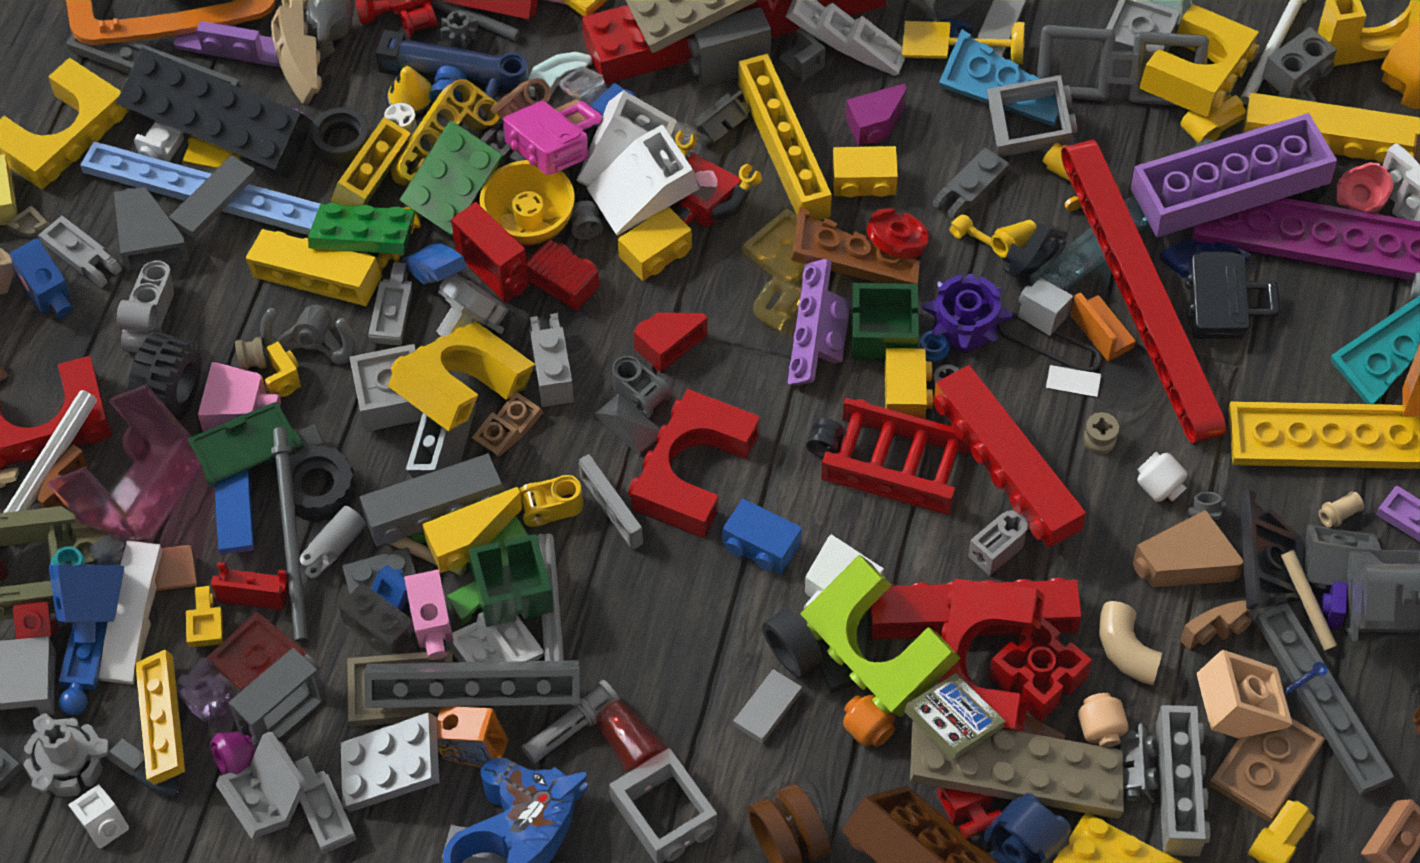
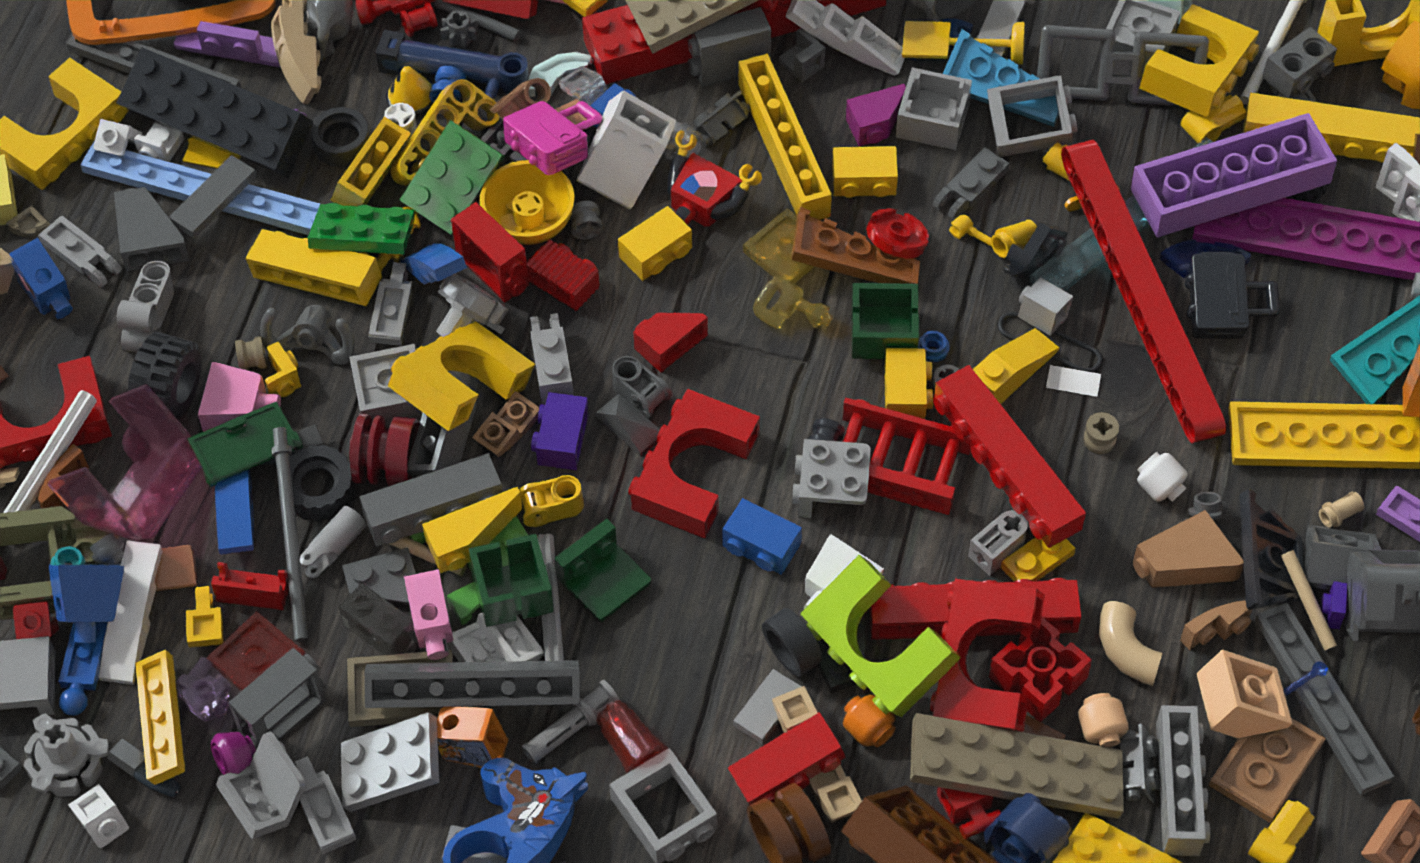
blue tile [370,565,408,615] -> none
light grey tile [578,454,643,550] -> none
white slope [587,124,699,236] -> none
medium lavender bracket [788,259,851,386] -> none
tile [904,673,1006,760] -> none
dark purple brick [923,274,1012,352] -> none
orange panel [1071,293,1136,362] -> none
coral hair [1337,162,1393,214] -> none
none -> white bracket [93,119,142,156]
none -> dark red wheel [349,414,419,486]
none -> dark purple brick [531,392,589,470]
none -> dark green bracket [554,519,651,622]
none -> red brick [727,712,846,805]
none -> tan slope [772,686,862,823]
none -> light grey bracket [792,439,871,518]
none -> light grey container [896,68,972,150]
none -> yellow slope [973,328,1059,404]
none -> yellow plate [1001,537,1076,582]

